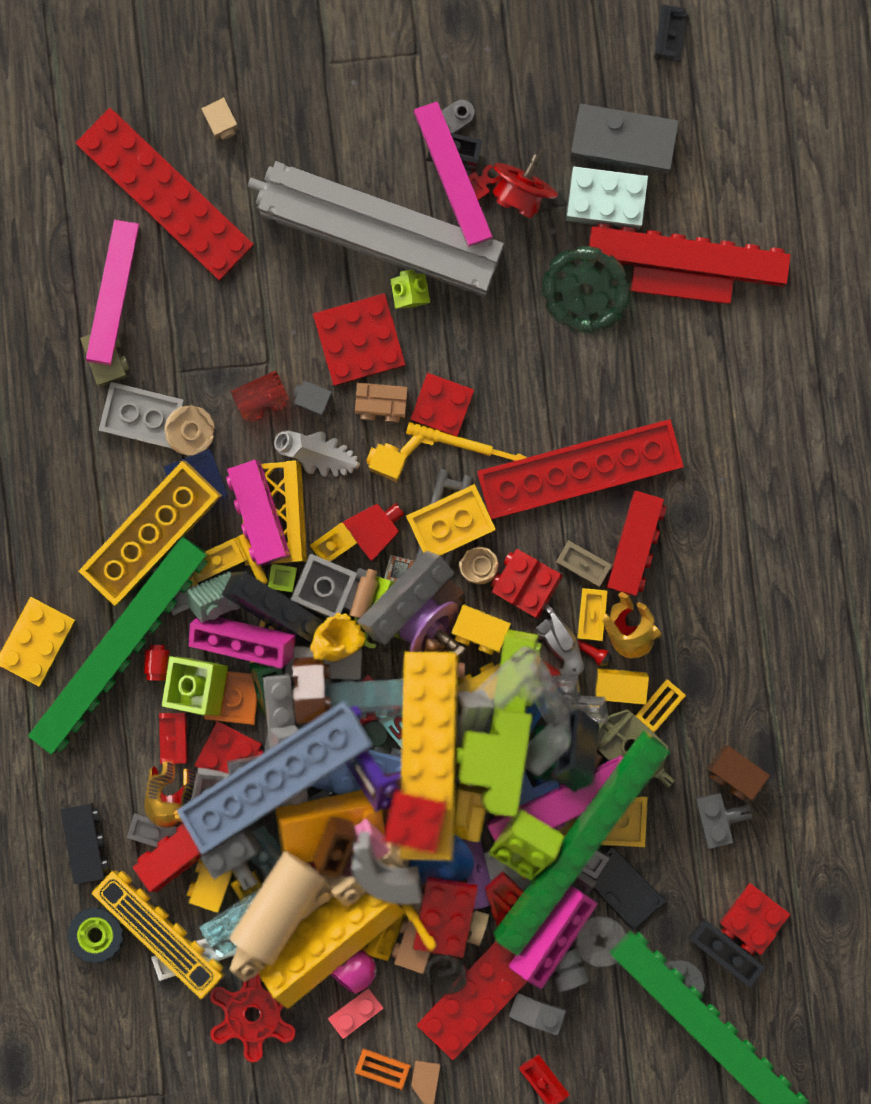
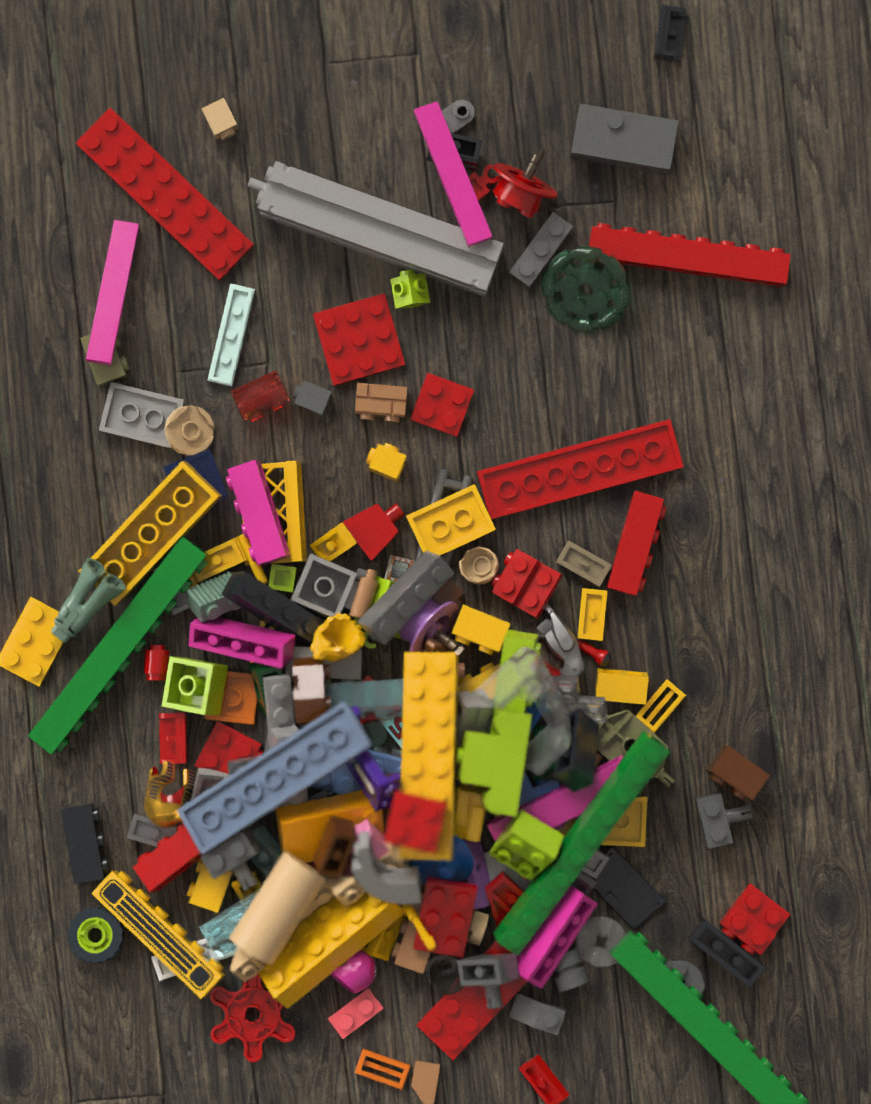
light grey plant [274,431,360,477] -> none
yellow piece [400,422,527,461] -> none
light aqua brick [566,166,648,230] -> none
pearl gold piece [602,592,662,658] -> none
red tile [631,266,733,305] -> none
none -> sand green piece [51,557,126,643]
none -> light aqua tile [208,284,255,387]
none -> dark grey brick [457,953,519,1009]
none -> flat silver plate [509,212,573,288]

